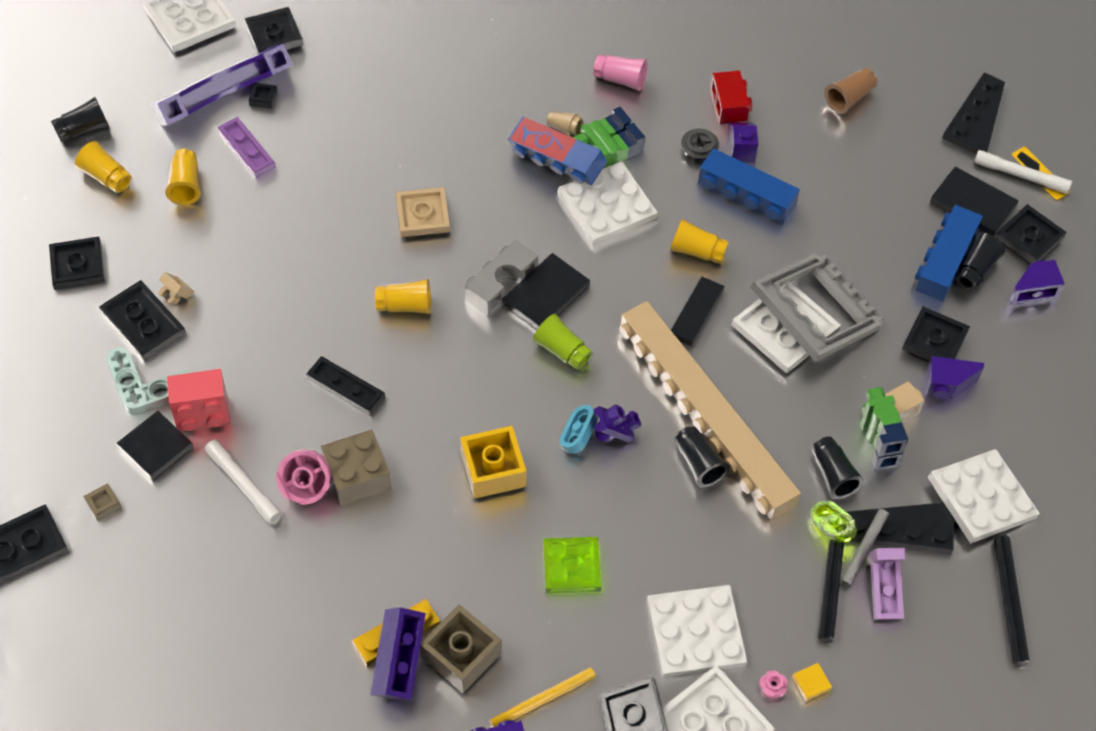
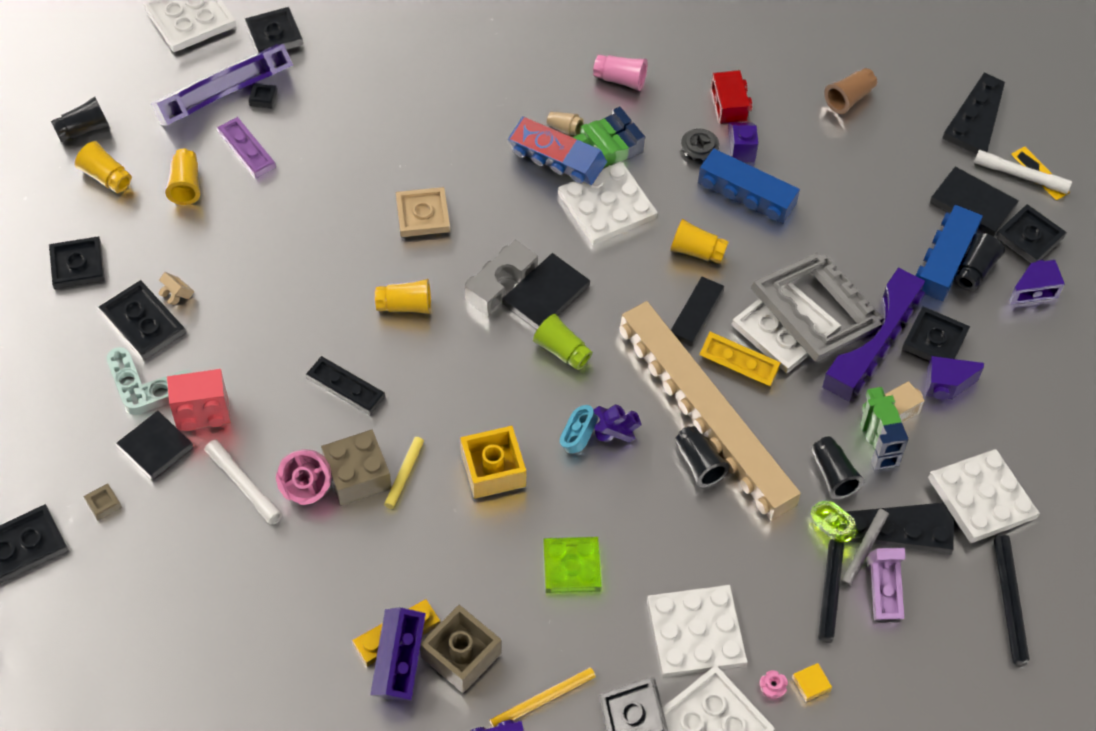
none -> light yellow bar [384,437,424,509]
none -> yellow plate [699,331,781,386]
none -> dark purple arch [822,267,925,402]

